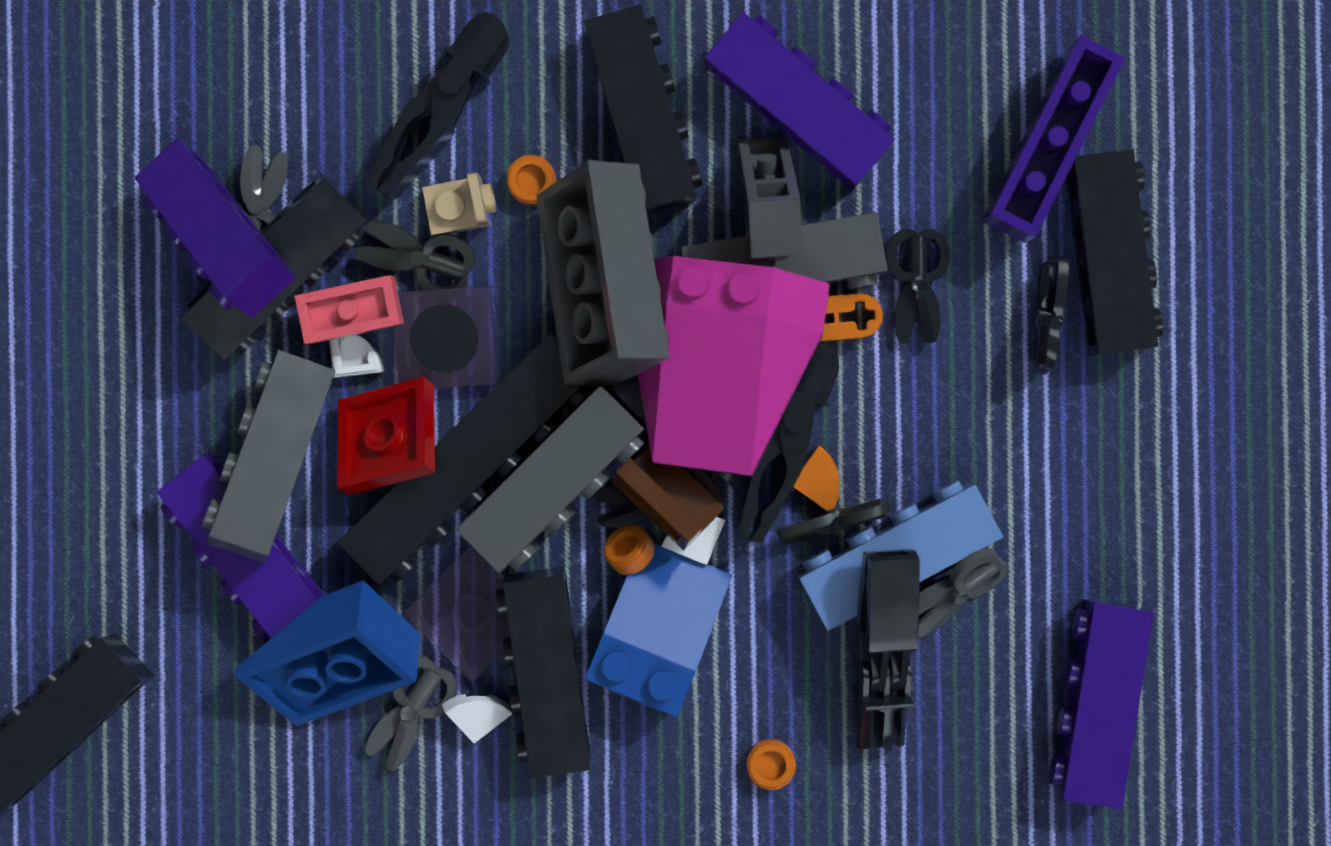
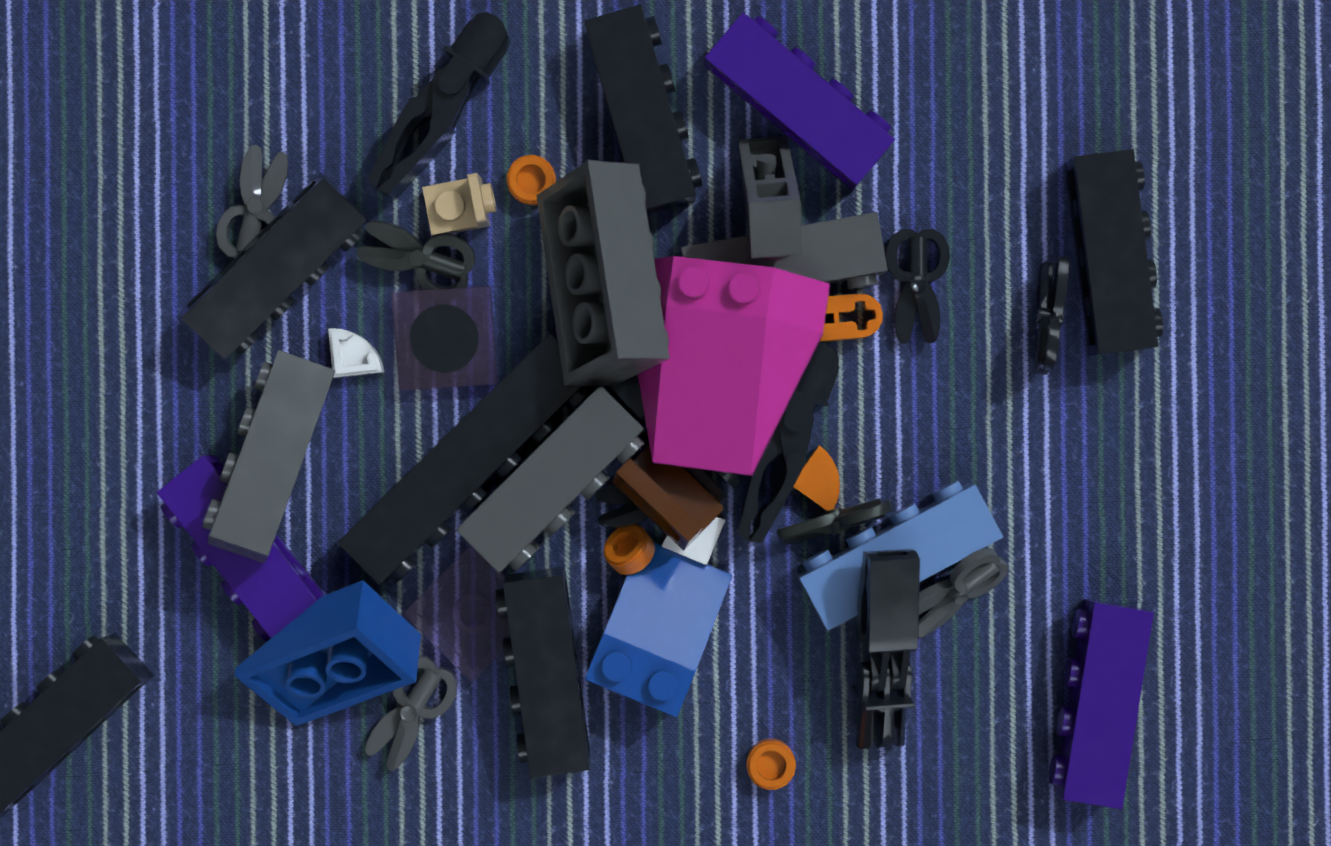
dark purple brick [134,137,297,319] -> none
coral plate [295,275,404,345] -> none
red plate [337,377,435,495] -> none
white tile [442,694,513,743] -> none
dark purple brick [982,35,1126,243] -> none

